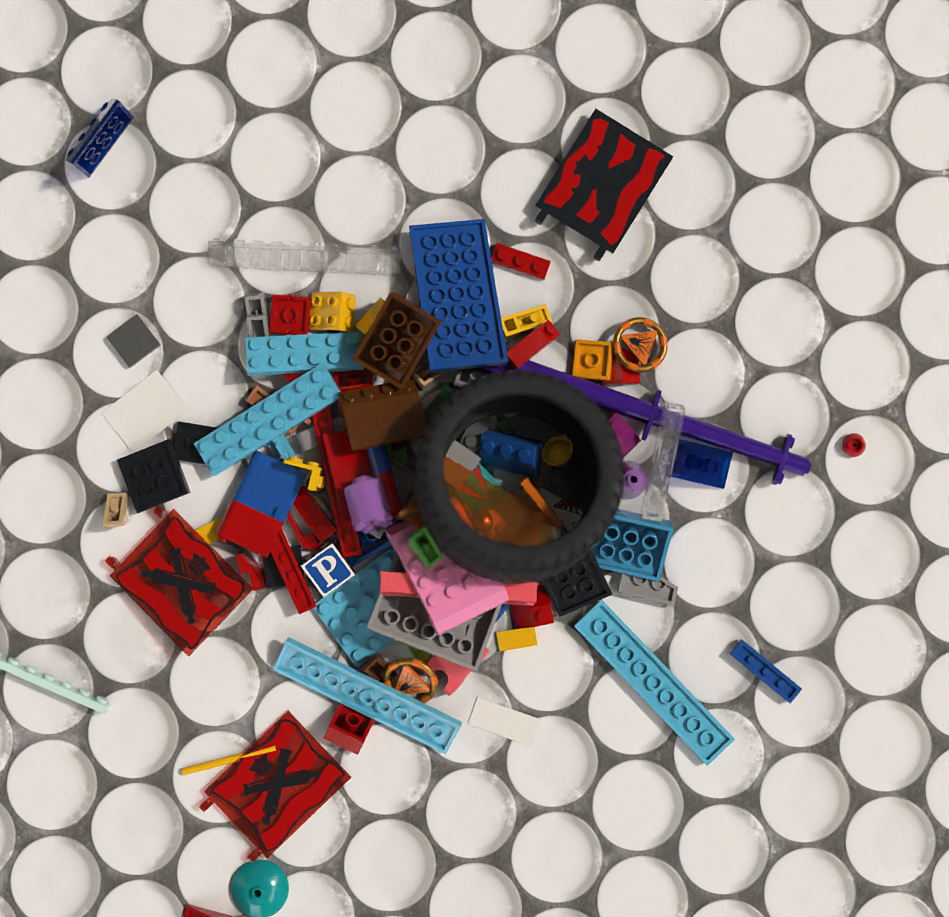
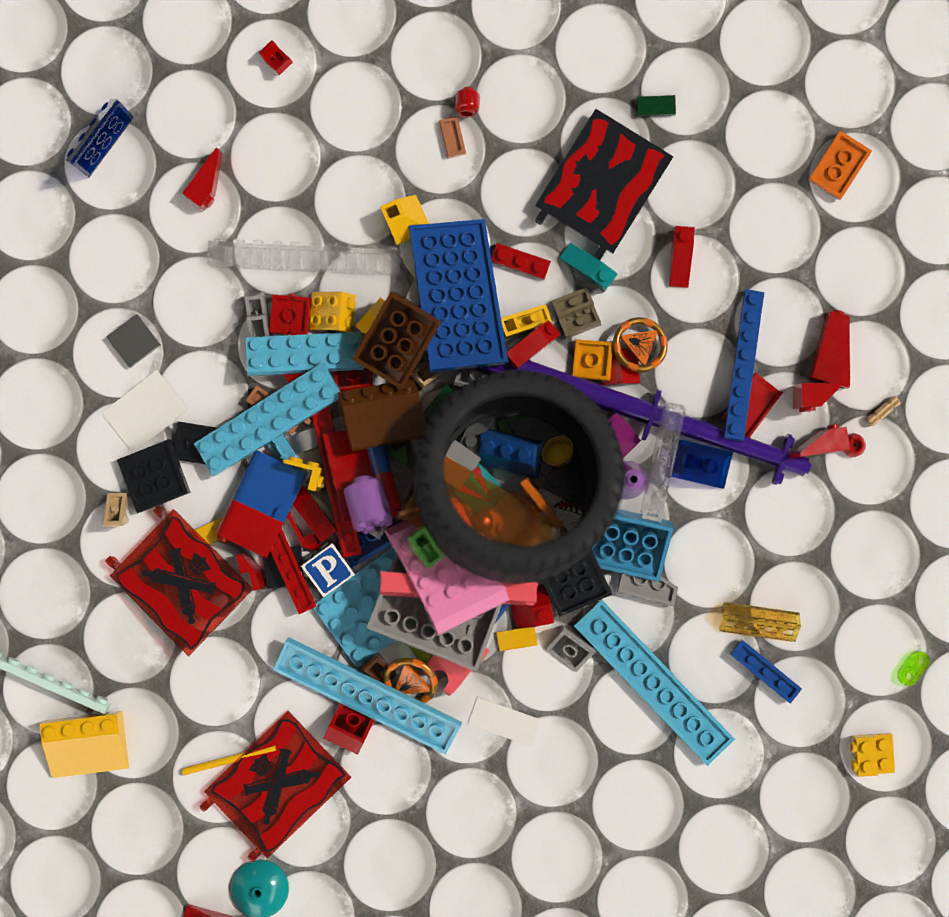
none -> yellow slope [39,711,129,778]
none -> red slope [182,147,222,210]
none -> red bracket [259,40,293,75]
none -> yellow slope [380,195,429,246]
none -> nougat tile [439,116,466,158]
none -> red head [455,87,480,117]
none -> light grey slope [545,625,596,672]
none -> dark tan slope [551,287,601,339]
none -> teal slope [559,243,618,292]
none -> dark green tile [637,95,676,117]
none -> red slope [669,226,695,288]
none -> clear yellow fence [719,602,801,642]
none -> red door [721,373,783,438]
none -> blue plate [723,289,765,442]
none -> slope [790,424,850,458]
none -> red slope [793,383,841,412]
none -> orange plate [808,130,872,200]
none -> red slope [808,309,850,389]
none -> yellow plate [850,733,895,777]
none -> tan axle [866,396,901,426]
none -> clear neon green plate [897,650,930,686]

